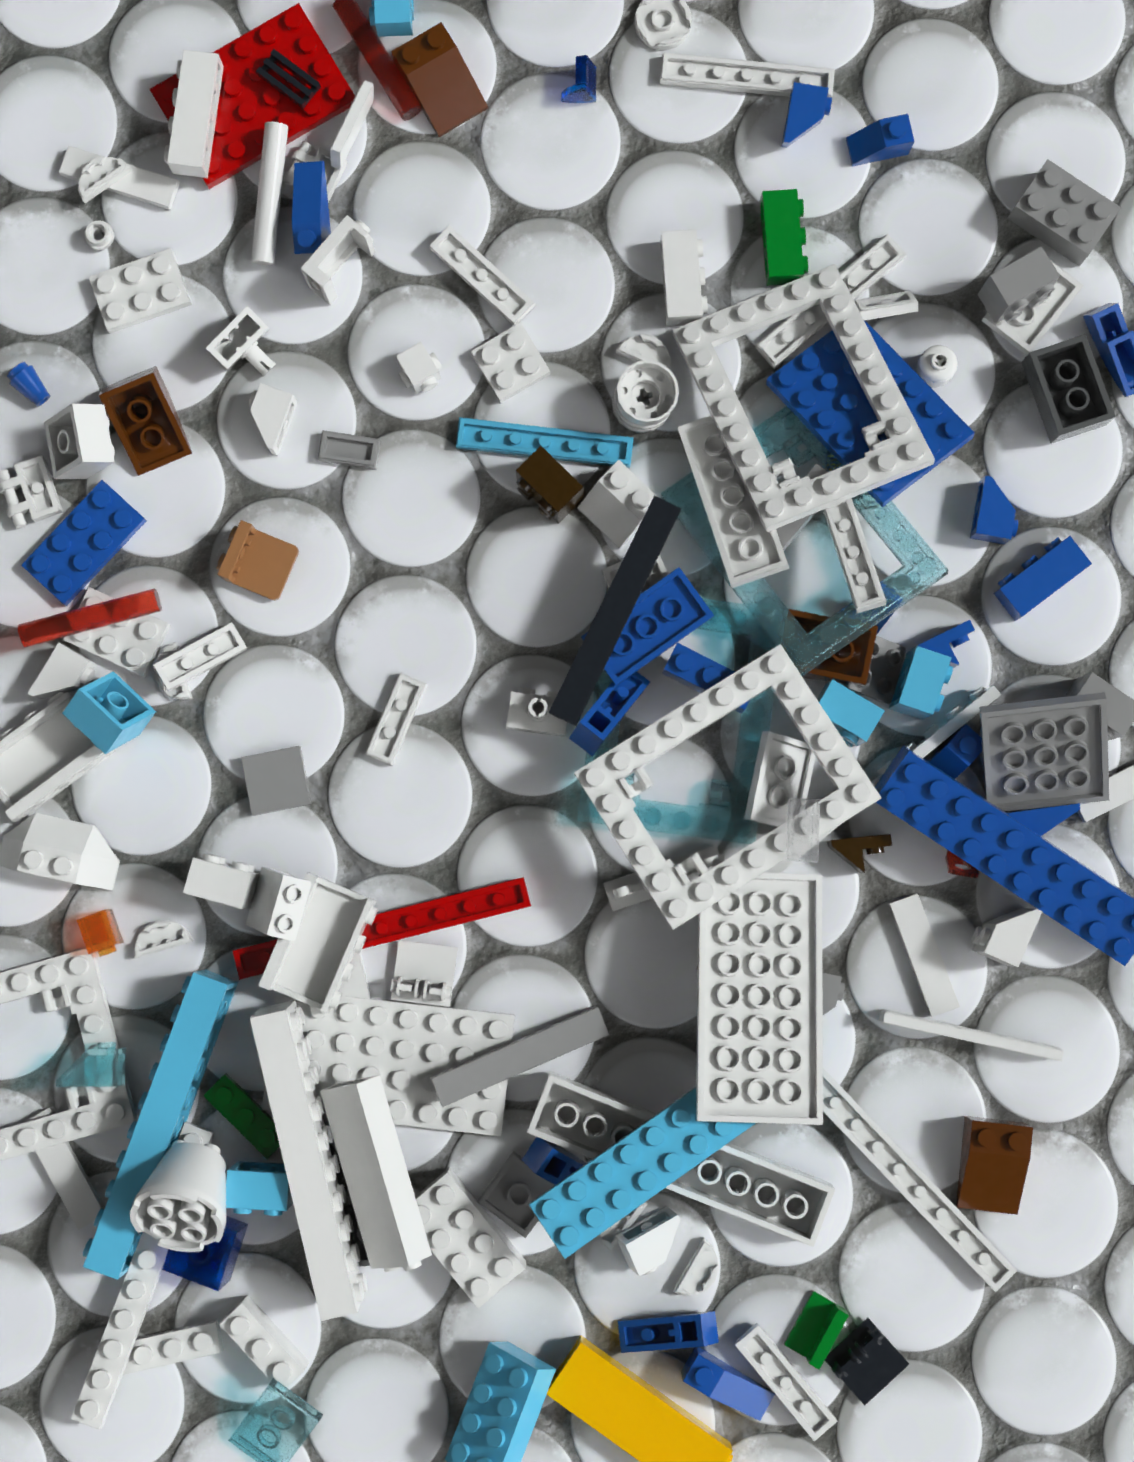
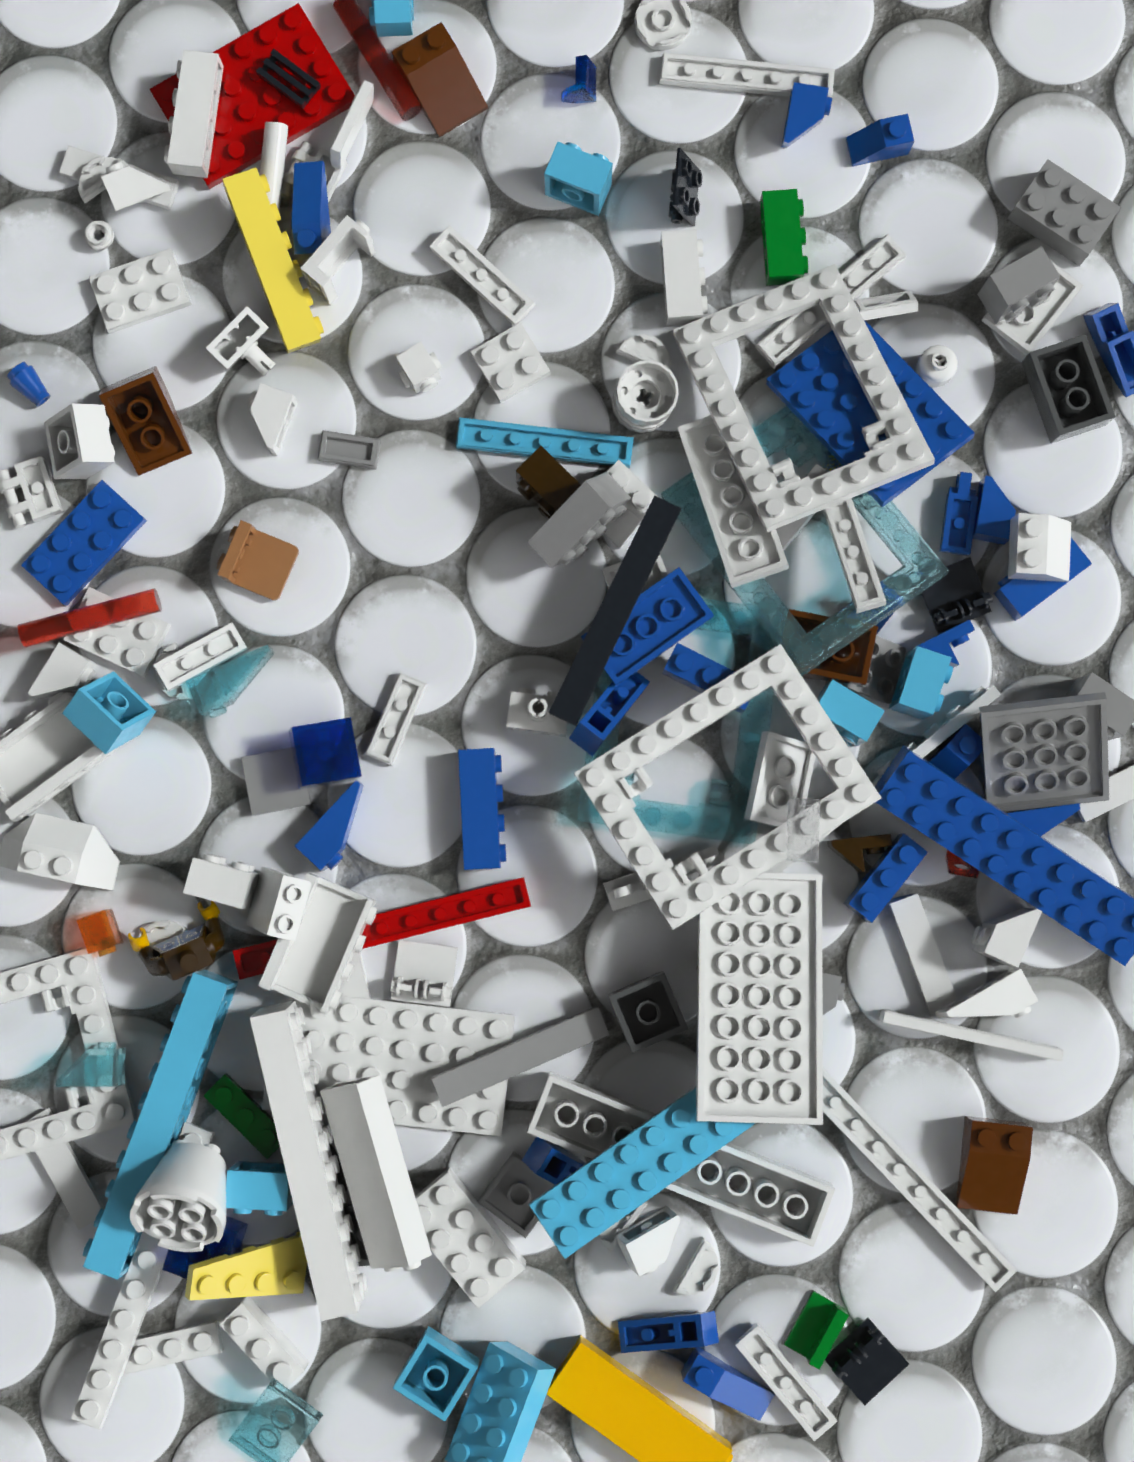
none -> white slope [101,162,172,211]
none -> dark brown torso [128,901,225,981]
none -> light yellow wing [185,1232,307,1300]
none -> clear light blue slope [186,644,275,718]
none -> light yellow brick [222,167,324,354]
none -> clear blue brick [288,717,362,790]
none -> blue slope [295,780,364,871]
none -> medium azure brick [393,1326,480,1421]
none -> blue brick [458,748,507,870]
none -> light grey brick [528,472,631,568]
none -> medium azure brick [544,142,613,216]
none -> dark grey brick [608,971,688,1053]
none -> black hinge [668,148,702,226]
none -> blue brick [843,833,928,923]
none -> black hinge [916,557,993,634]
none -> white slope [935,969,1038,1018]
none -> blue hinge [939,472,978,556]
none -> white slope [1008,513,1071,582]

